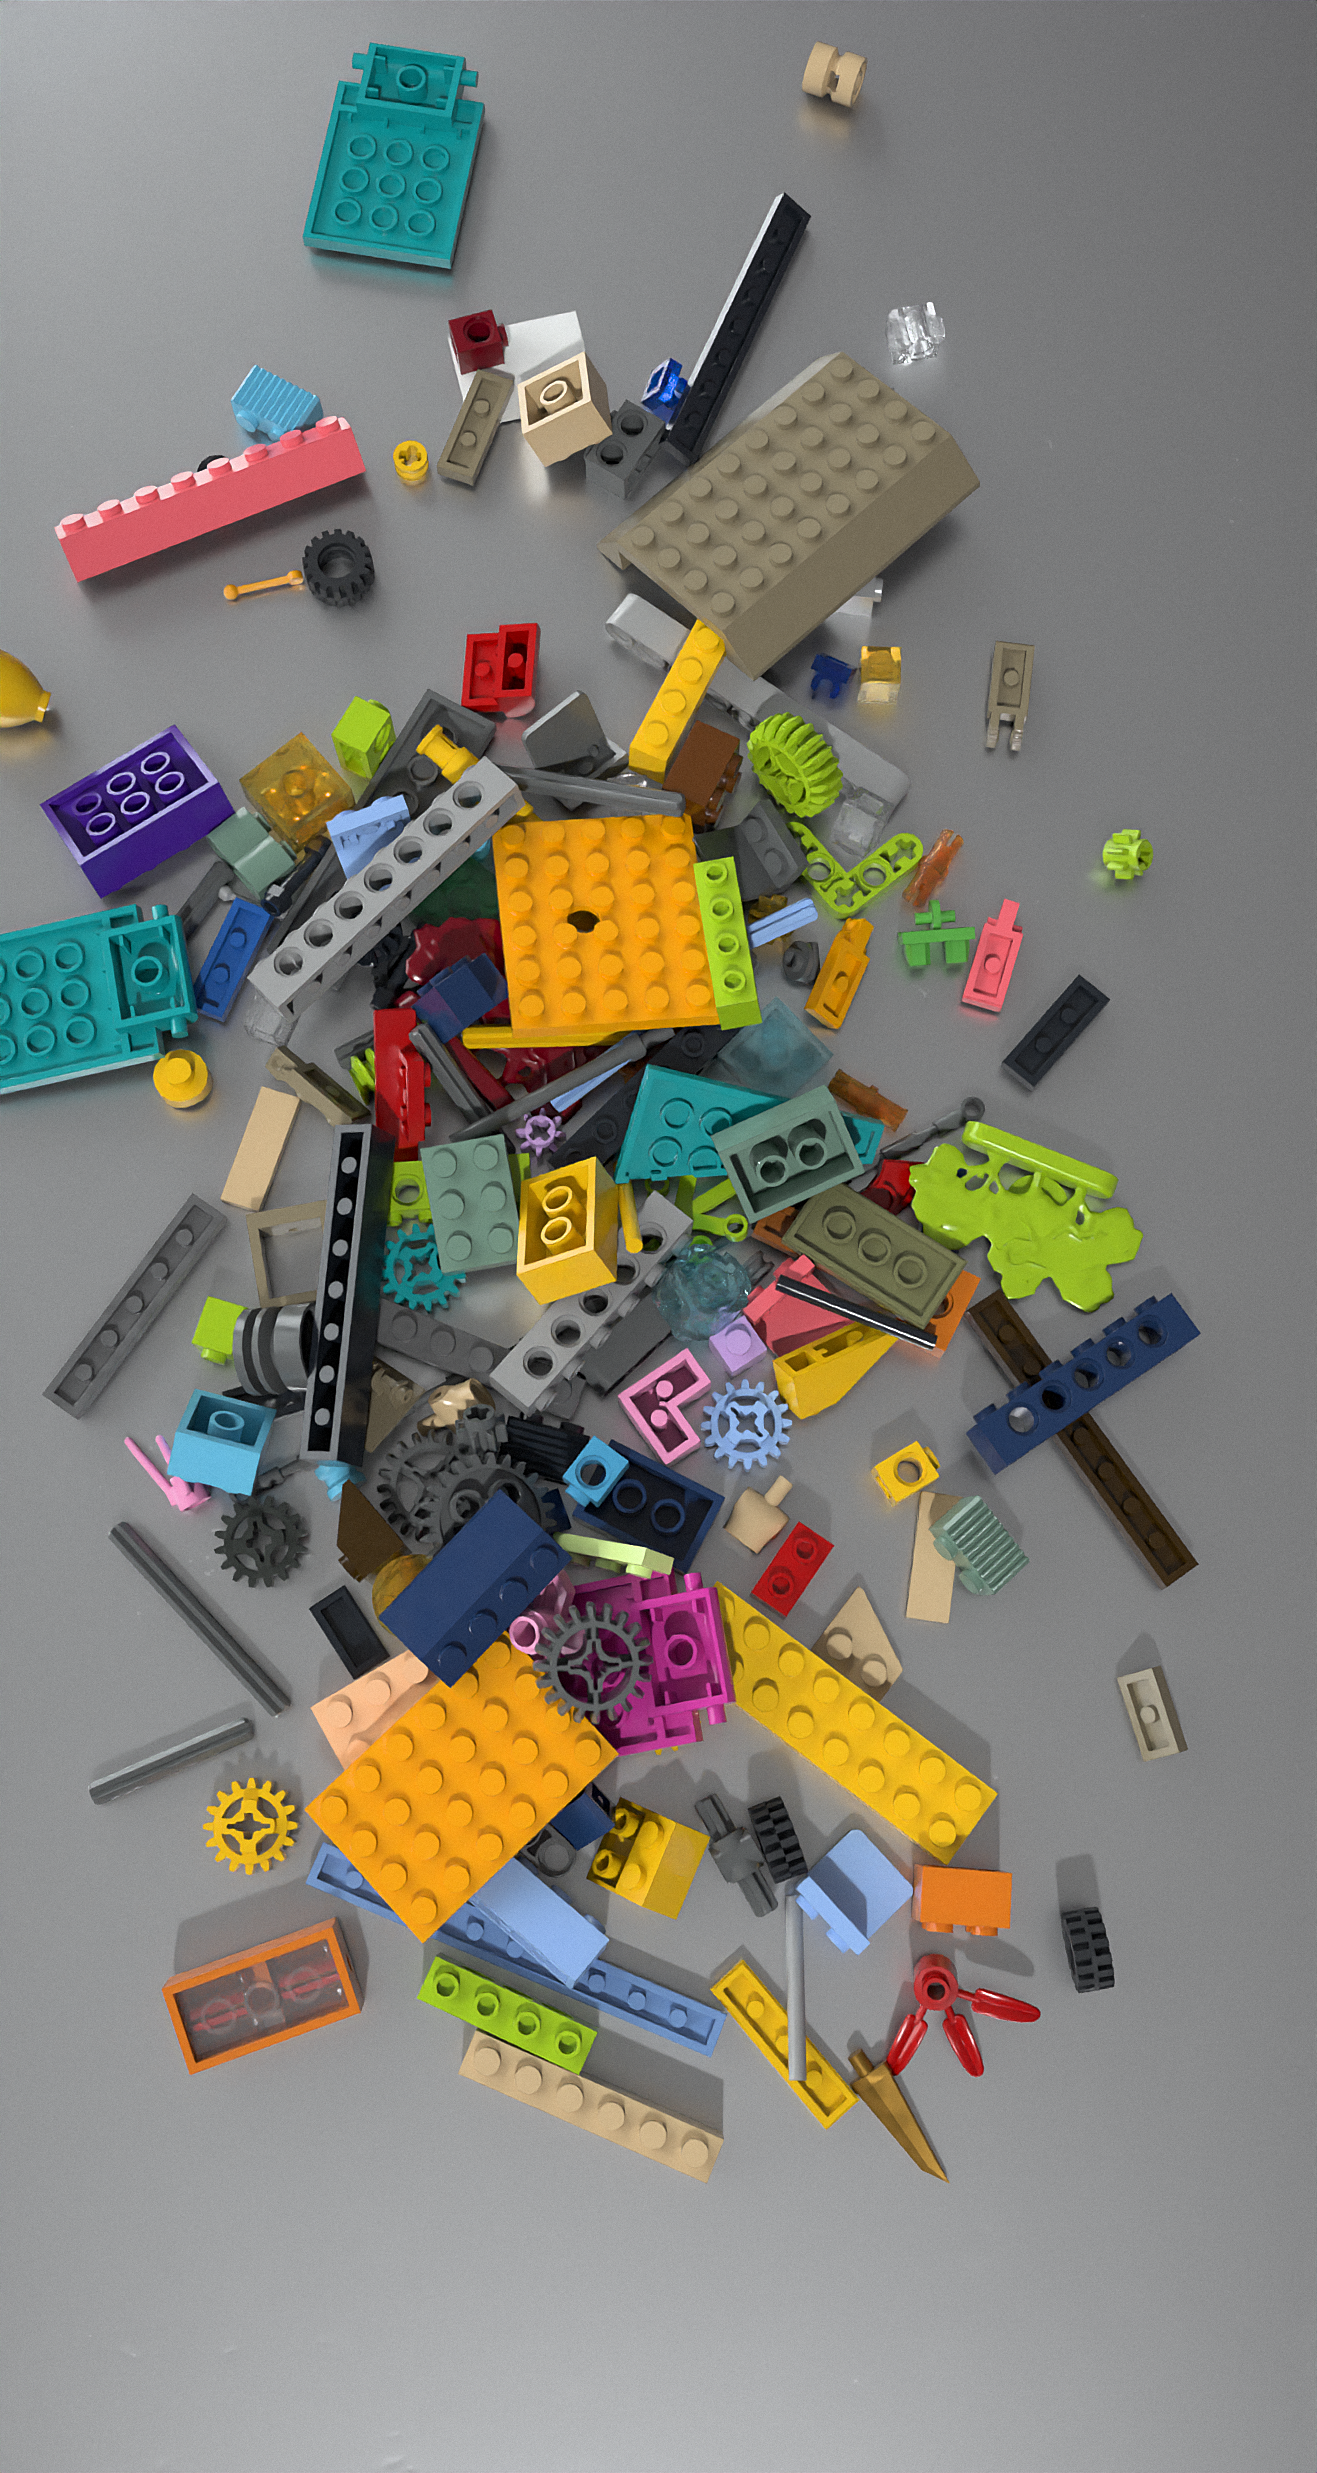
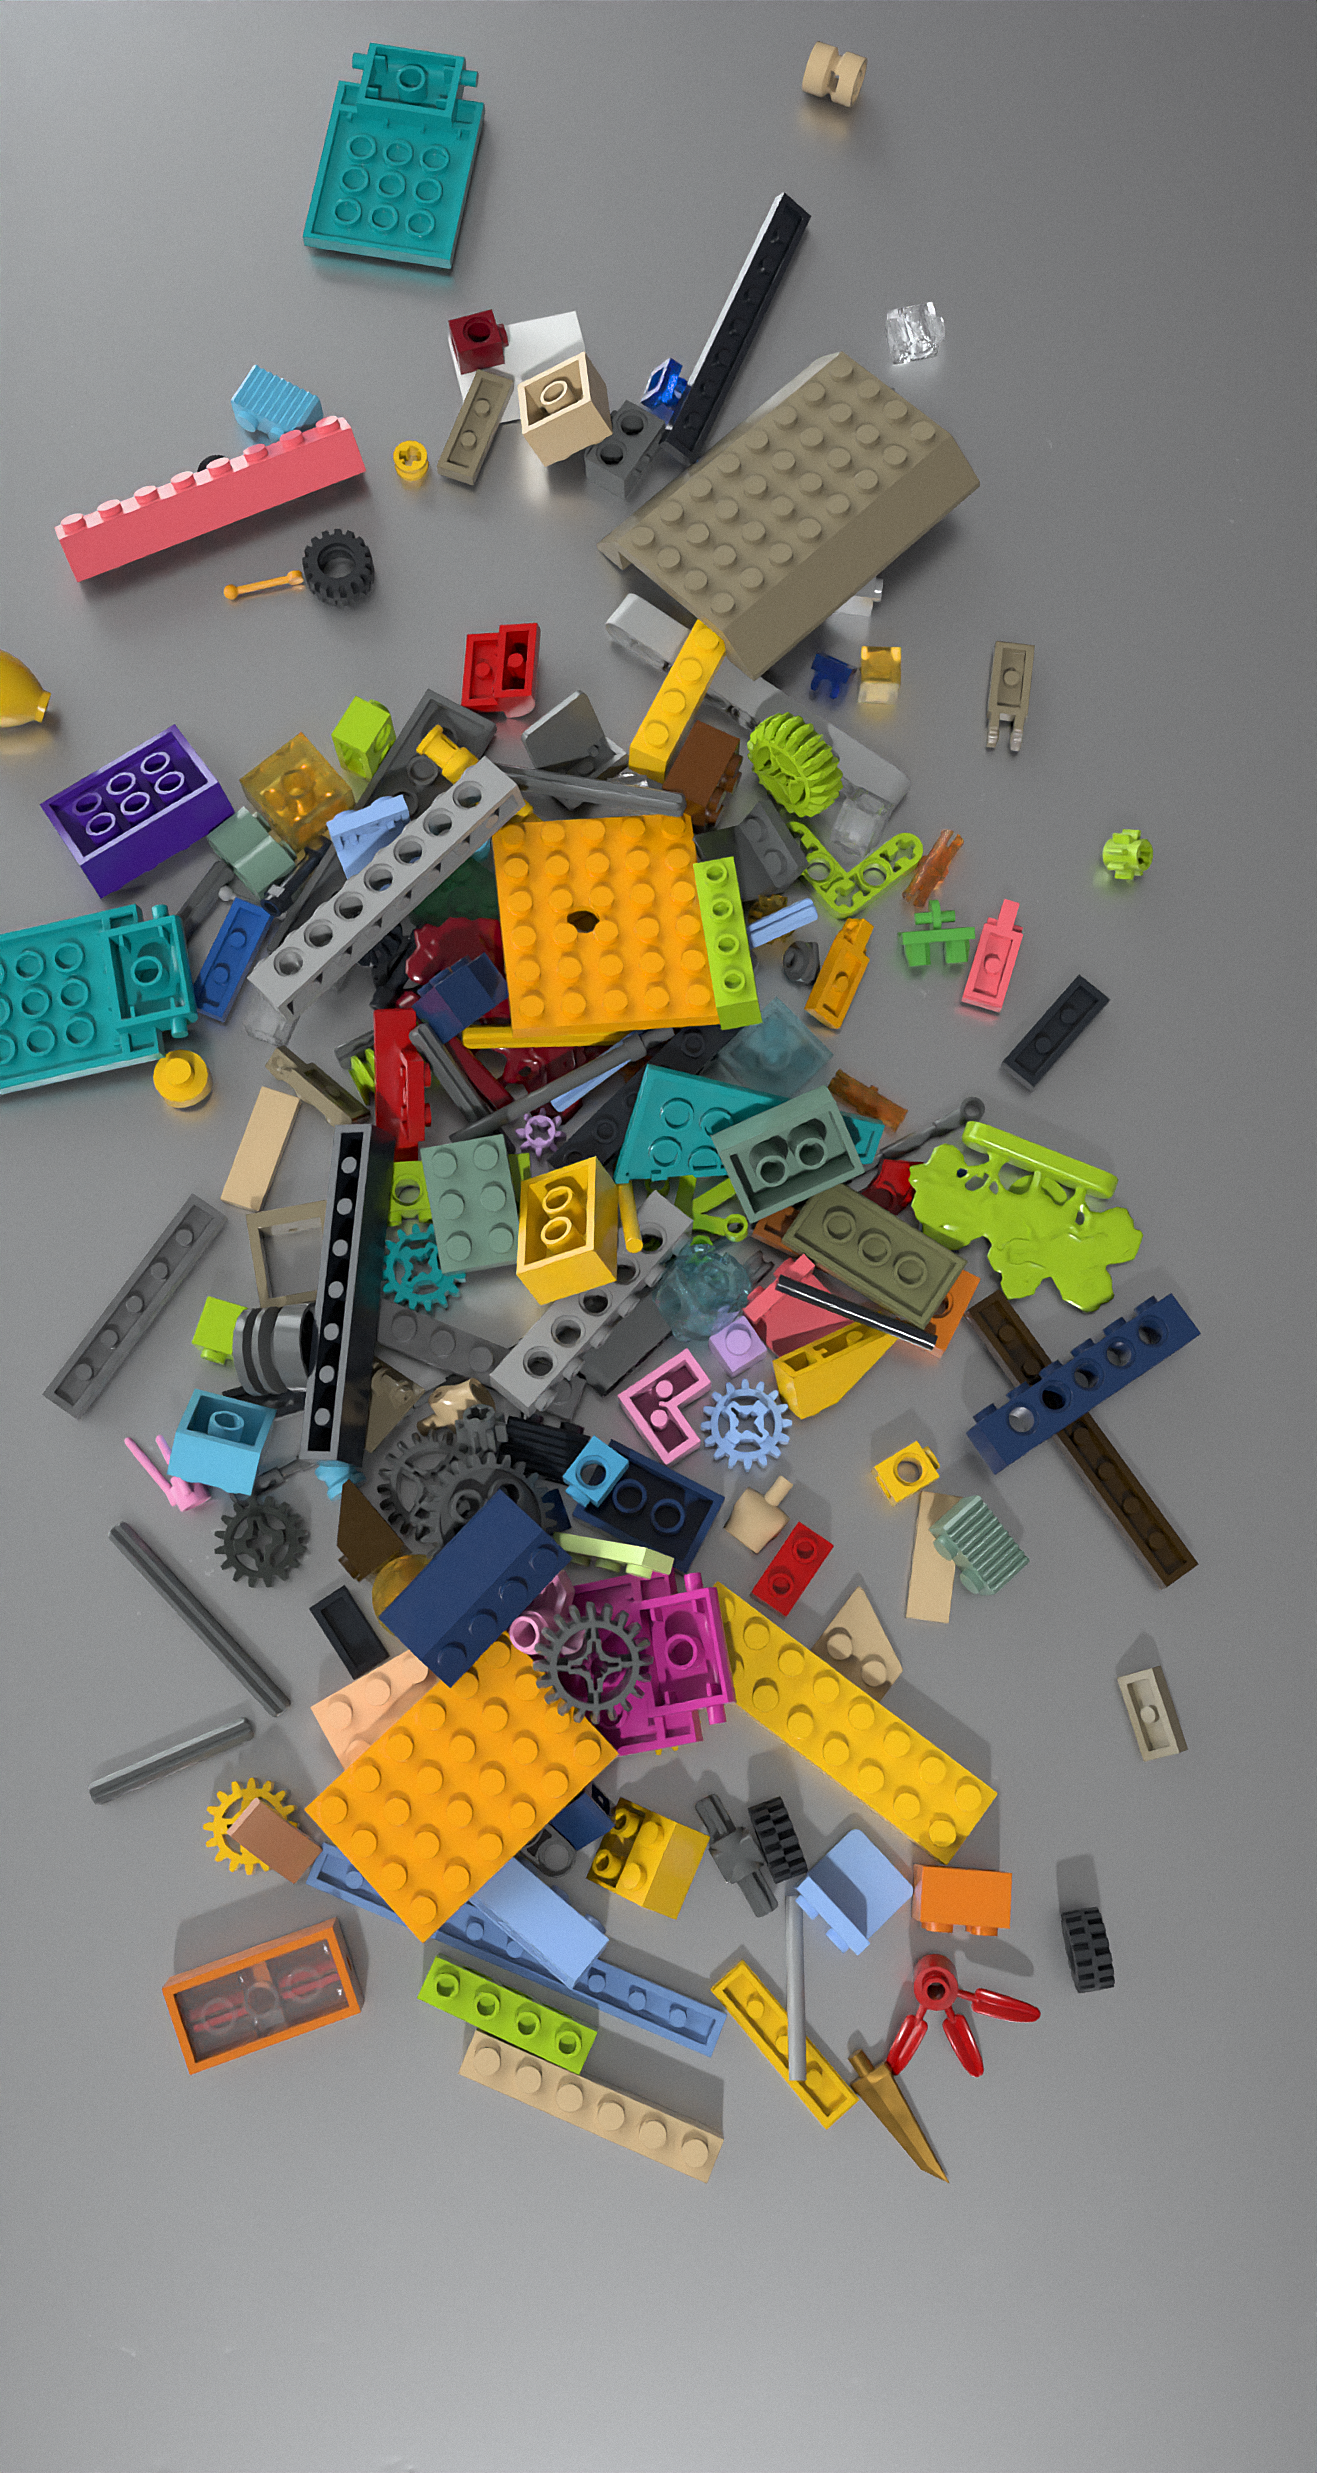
none -> nougat slope [226,1797,323,1884]

